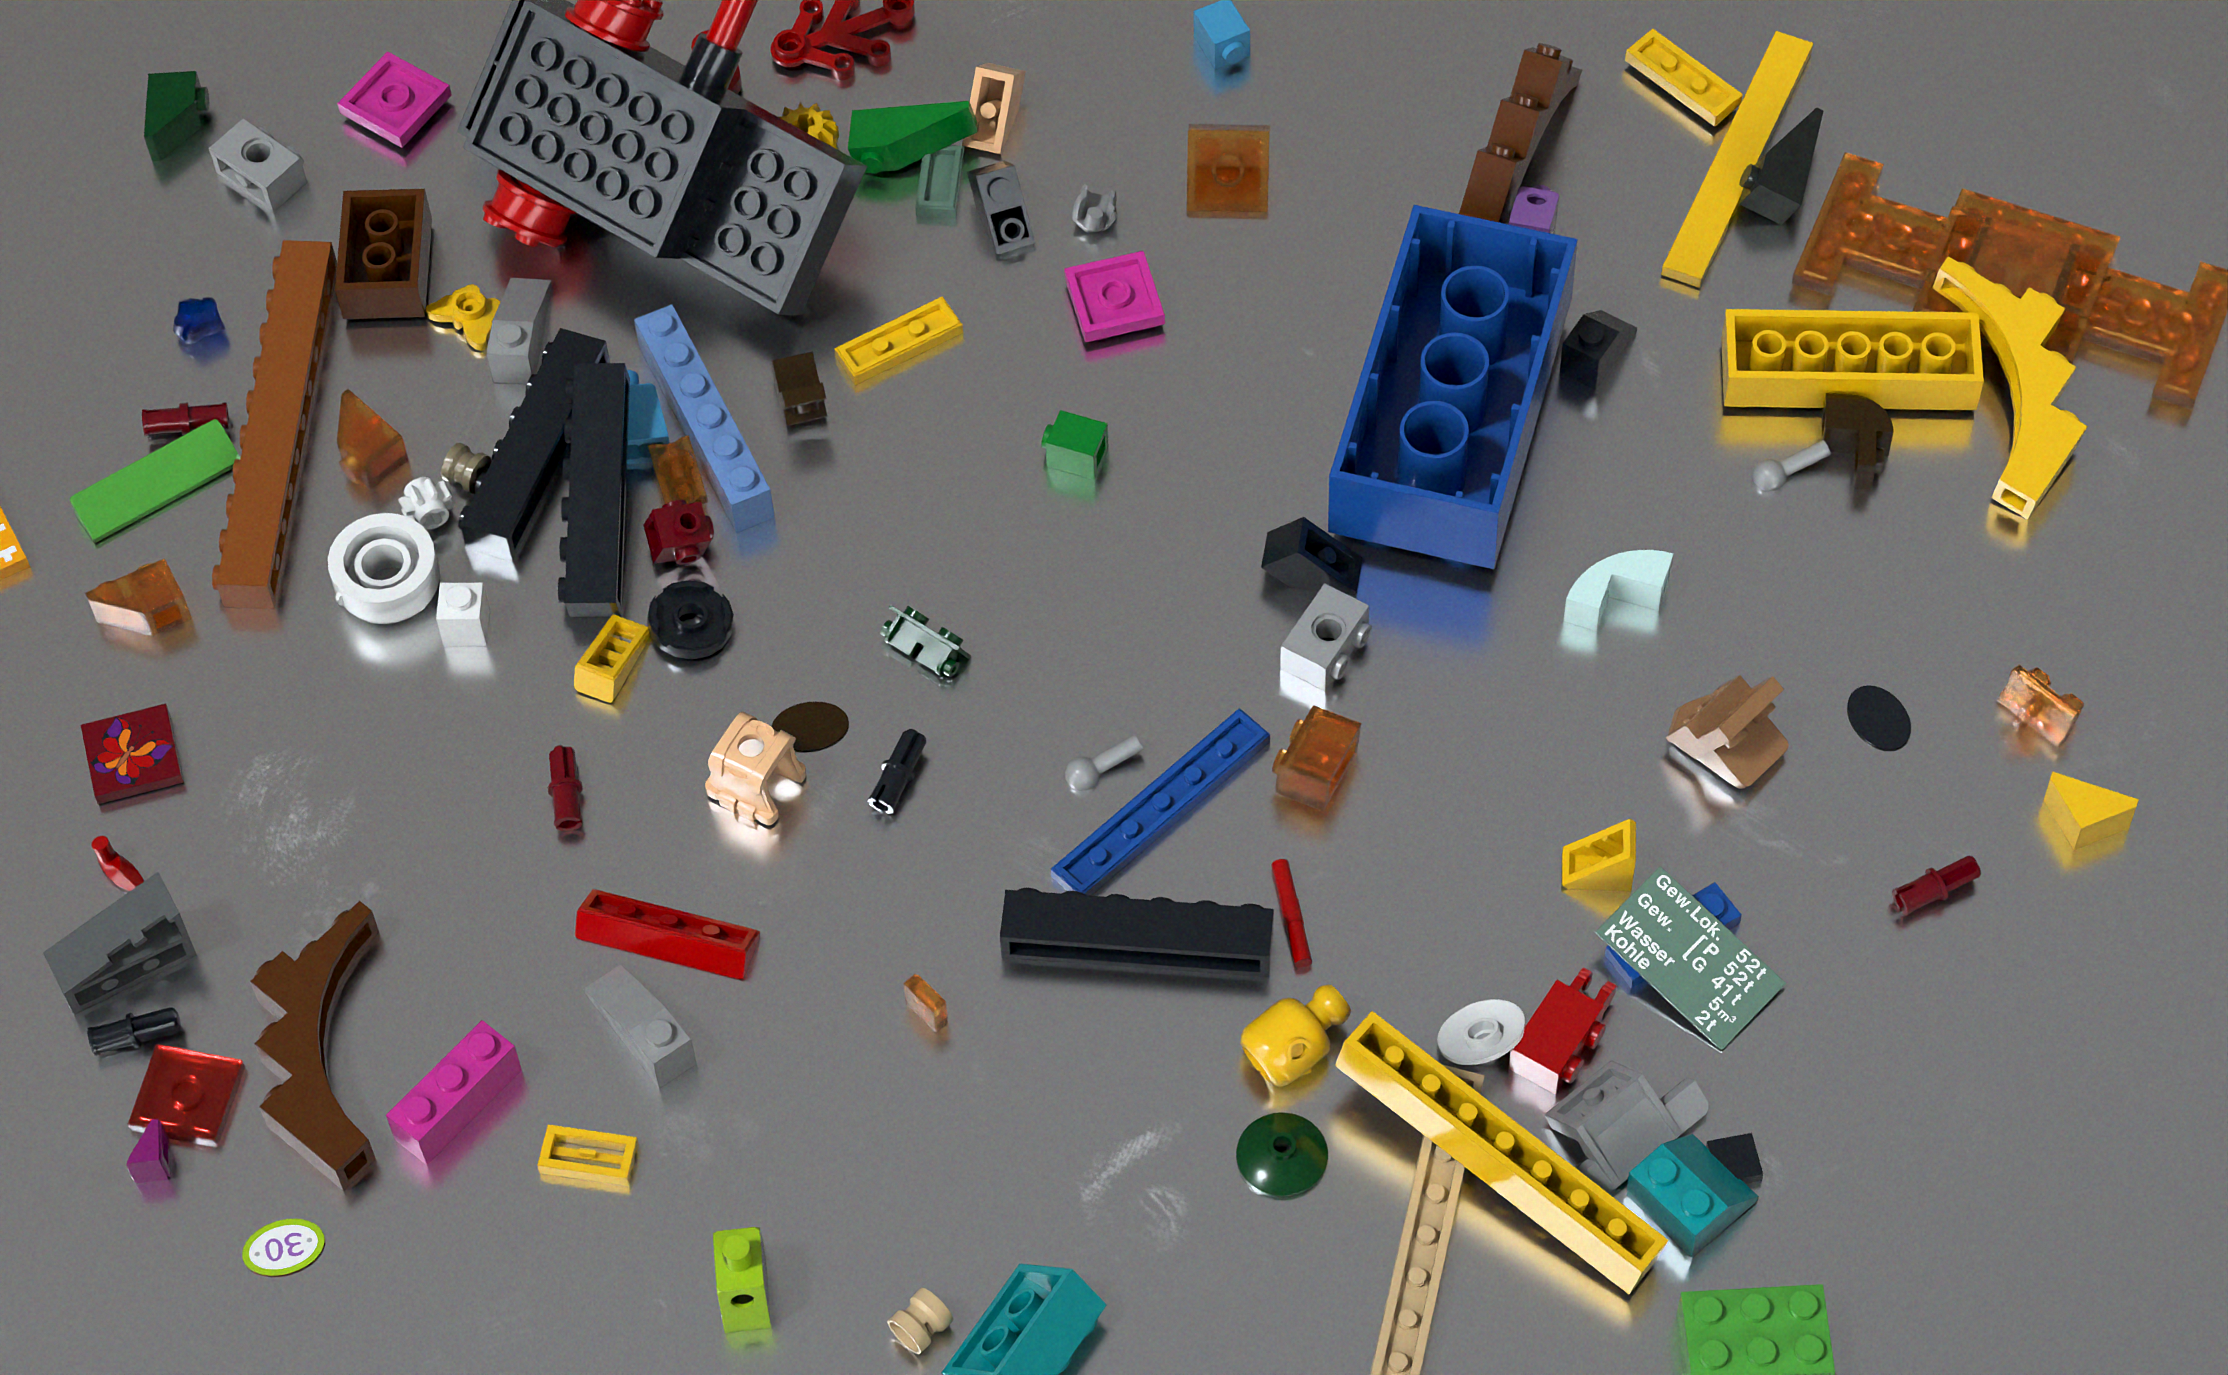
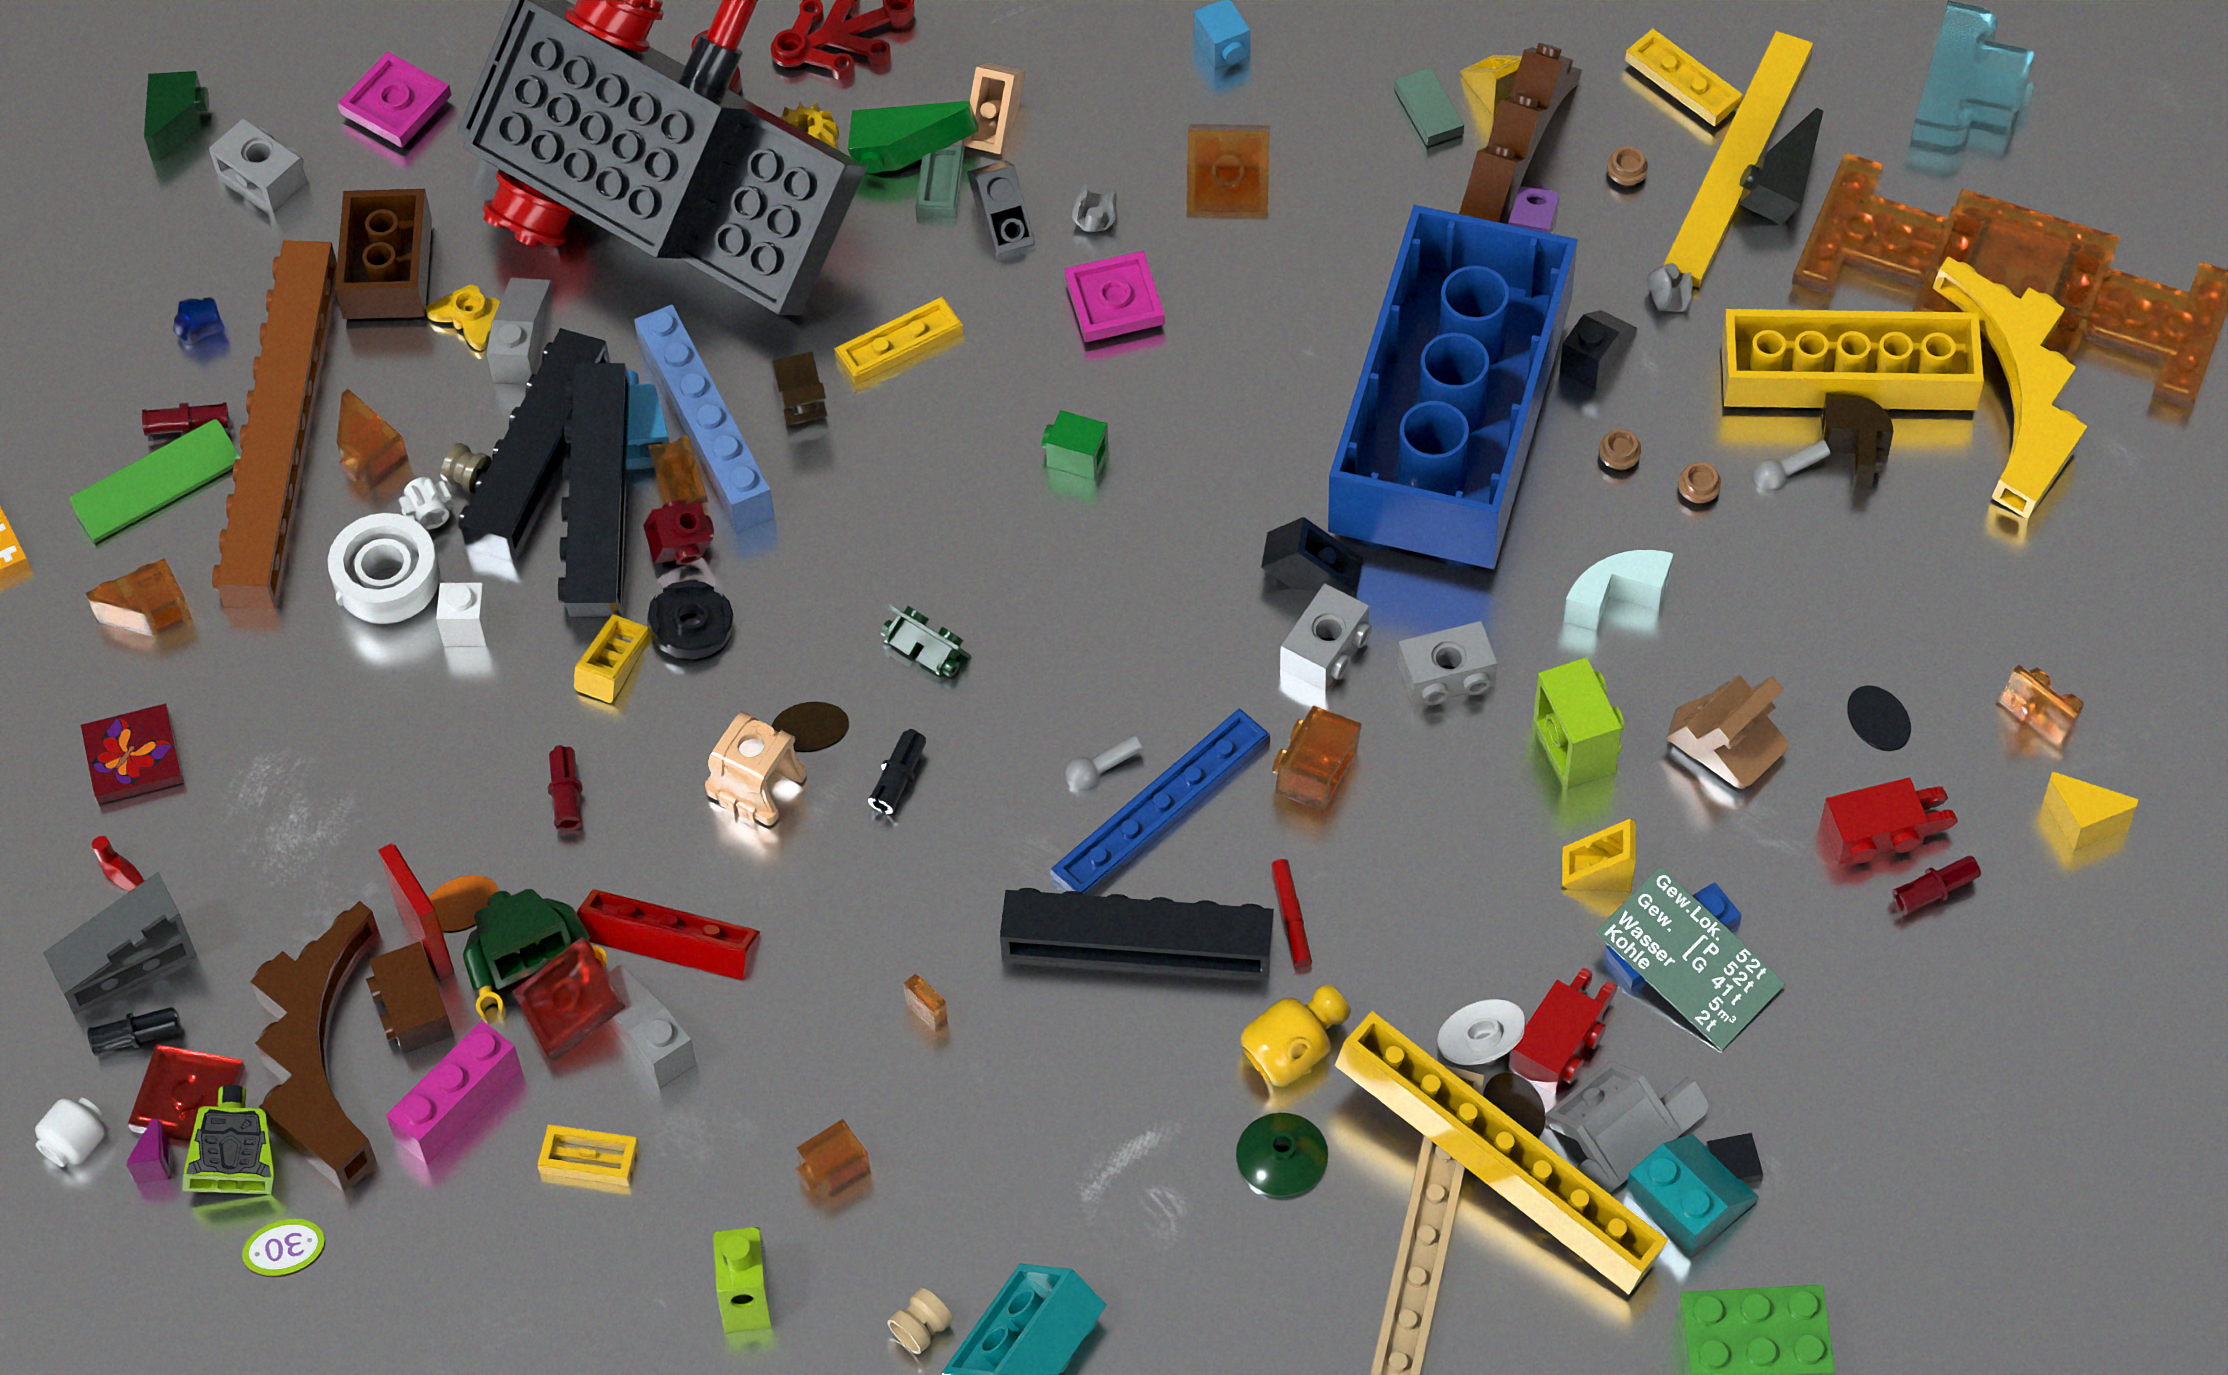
none -> white head [35,1097,105,1167]
none -> torso [182,1085,274,1194]
none -> reddish brown brick [366,941,454,1054]
none -> red tile [378,843,454,981]
none -> orange sticker [429,875,499,932]
none -> dark green torso [463,889,607,1024]
none -> clear red tile [513,937,626,1062]
none -> clear orange brick [795,1119,871,1202]
none -> sand green tile [1394,67,1464,146]
none -> light grey brick [1397,621,1497,707]
none -> yellow slope [1460,54,1522,116]
none -> dark brown sticker [1483,1073,1546,1138]
none -> lime brick [1533,657,1625,789]
none -> medium nougat plate [1599,429,1641,470]
none -> medium nougat plate [1607,146,1648,185]
none -> light grey arm [1647,263,1693,313]
none -> medium nougat plate [1678,462,1721,503]
none -> red hinge [1821,777,1958,864]
none -> clear light blue brick [1910,0,2035,155]

